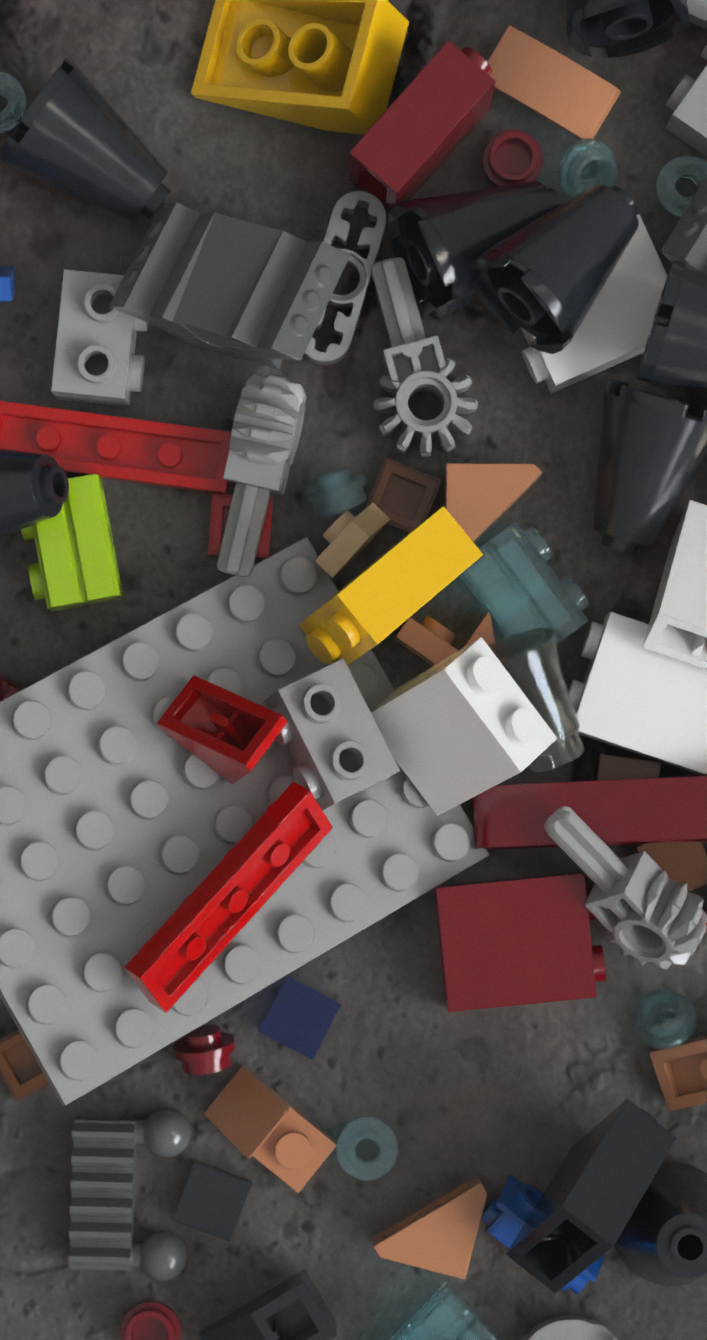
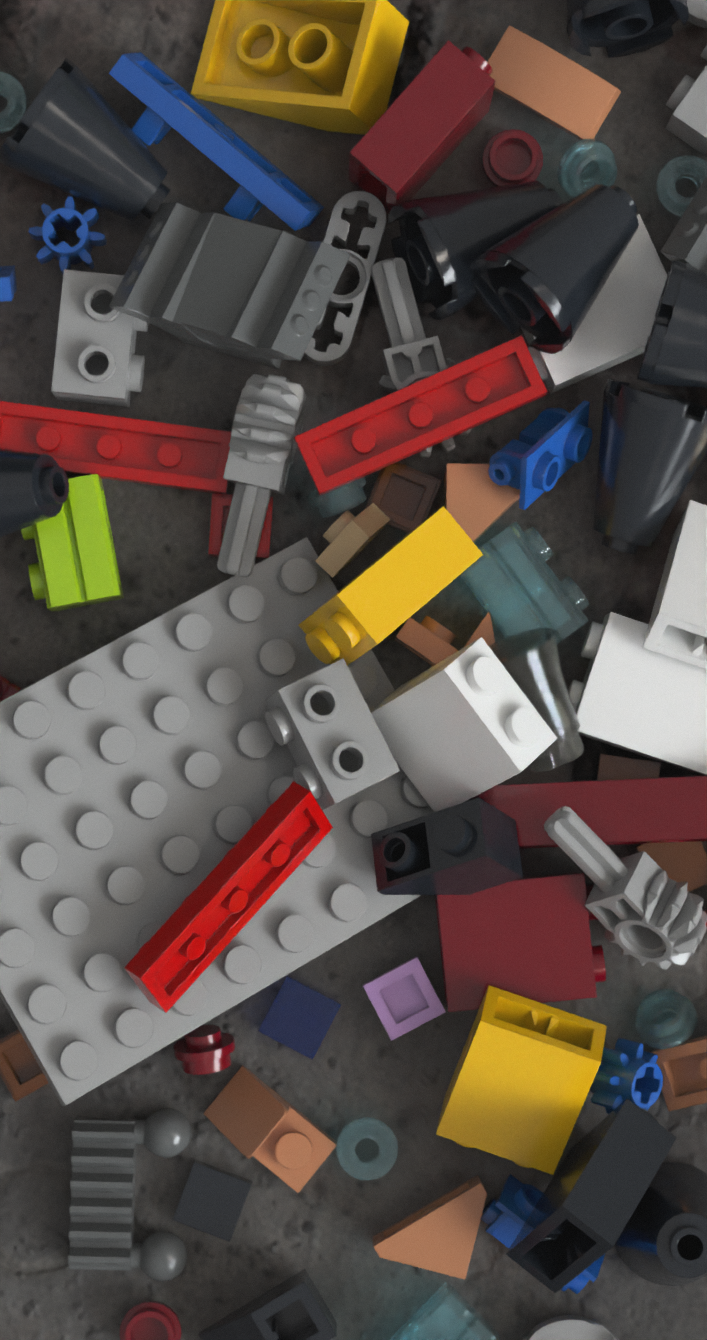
red slope [157,675,287,784] -> none
none -> blue gear [28,196,107,274]
none -> blue hinge [108,52,324,231]
none -> red plate [294,335,547,496]
none -> lavender plate [363,956,446,1041]
none -> black slope [371,797,523,895]
none -> yellow brick [436,985,607,1175]
none -> blue hinge [488,400,593,510]
none -> blue gear [590,1038,663,1114]

